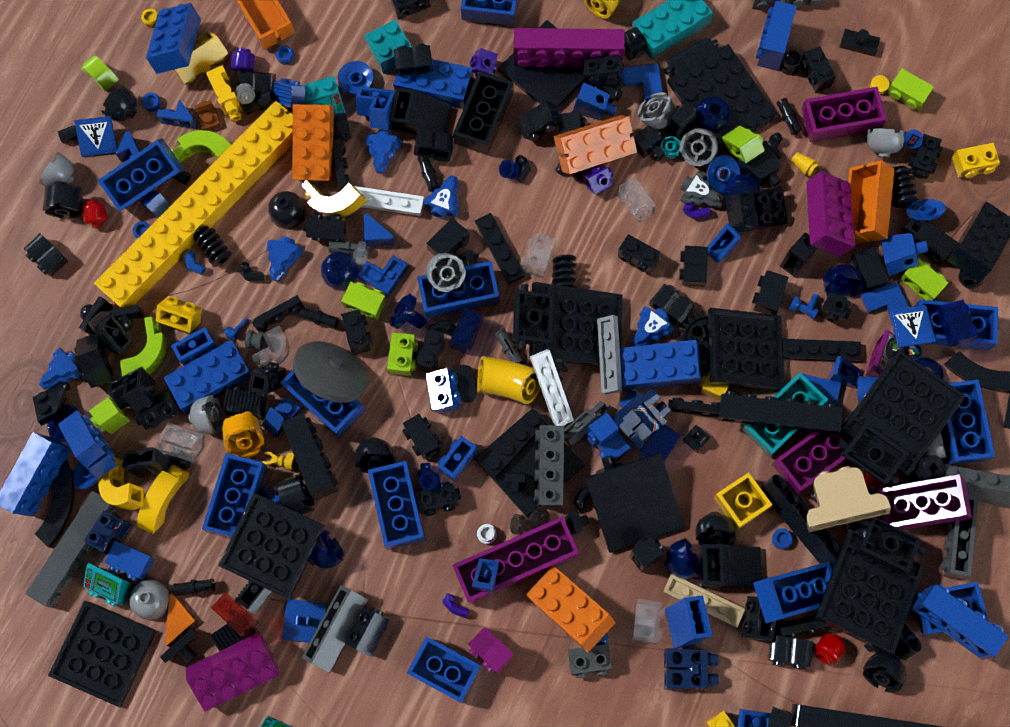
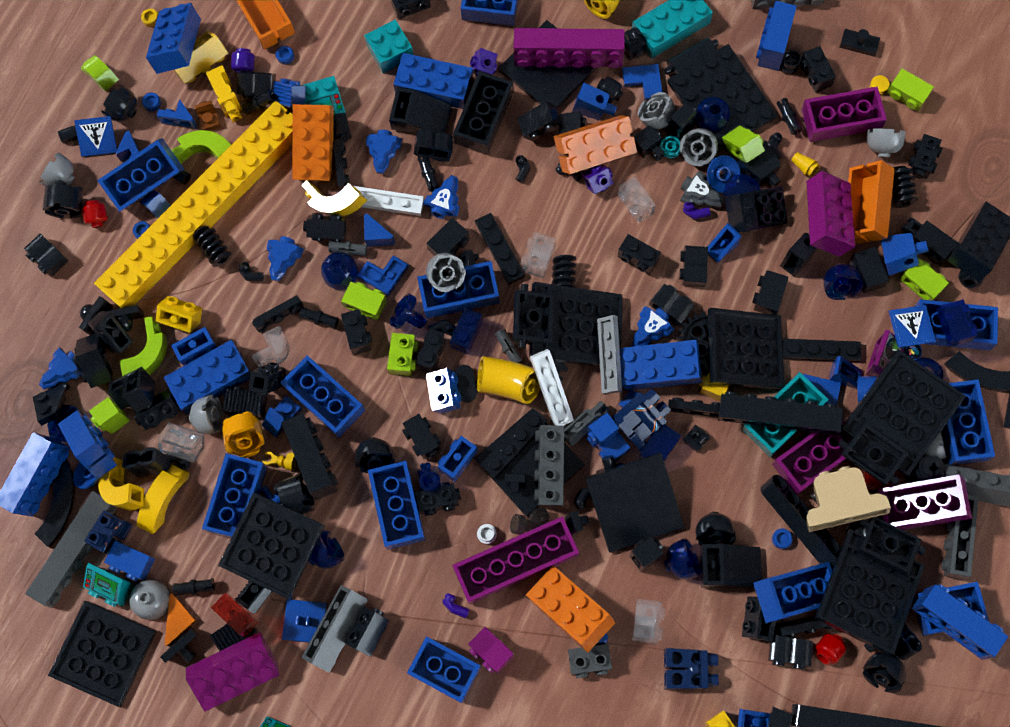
blue arm [182,250,206,275] -> none
blue hand [224,318,249,340] -> none
light grey wheel [235,83,255,104] -> none
dark grey wheel [245,330,265,351] -> none
black cylinder [268,191,306,229] -> none
dark grey dish [293,341,368,403] -> none
blue dish [338,61,374,95] -> none
clear cylinder [353,241,368,267] -> none
blue brick [356,87,396,130] -> none
black brick [394,44,433,76] -> none
blue slope [472,558,499,593] -> none
clear blue wheel [499,159,519,179] -> none
black brick [583,55,624,87] -> none
tan plate [662,574,745,628] -> none
blue brick [665,595,713,649] -> none
yellow brick [714,472,772,531] -> none
blue piece [788,294,820,319] -> none
black brick [819,292,852,324] -> none
blue tile [860,281,909,313] -> none
blue tile [904,130,923,149] -> none
blue dish [907,199,946,221] -> none
yellow brick [952,143,1000,178] -> none

